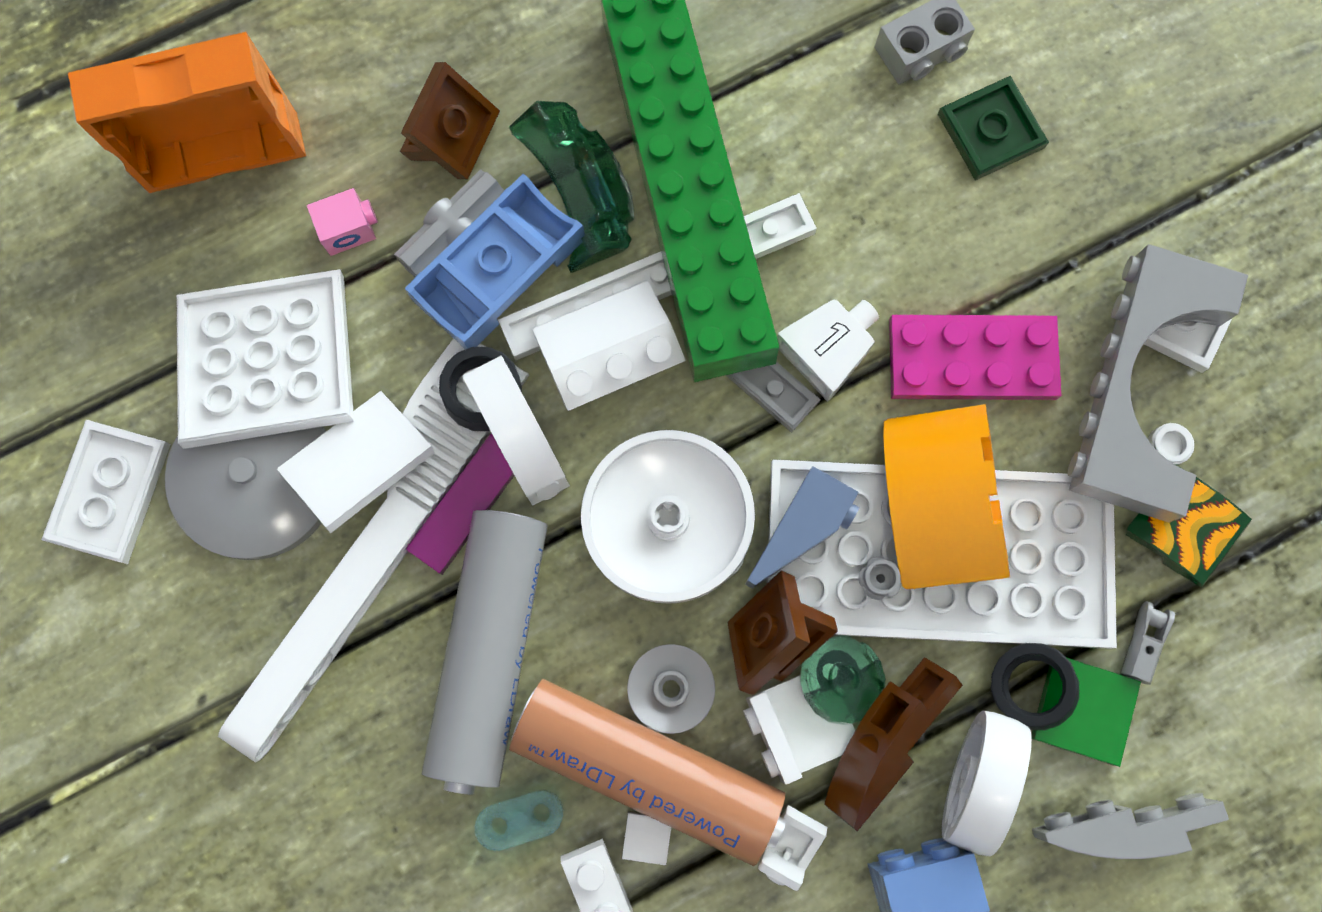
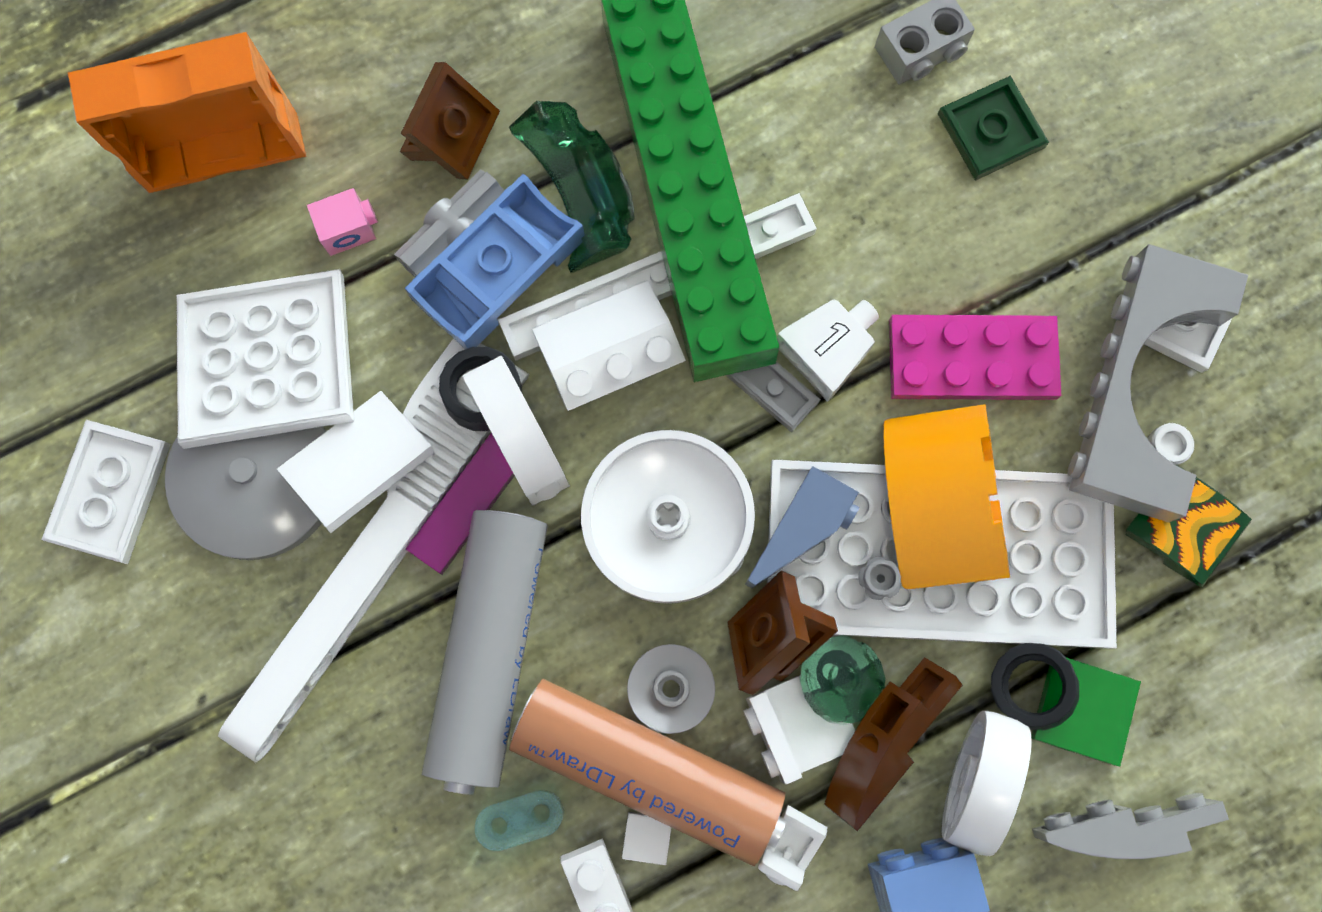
light grey bar [1120,601,1175,685] -> none

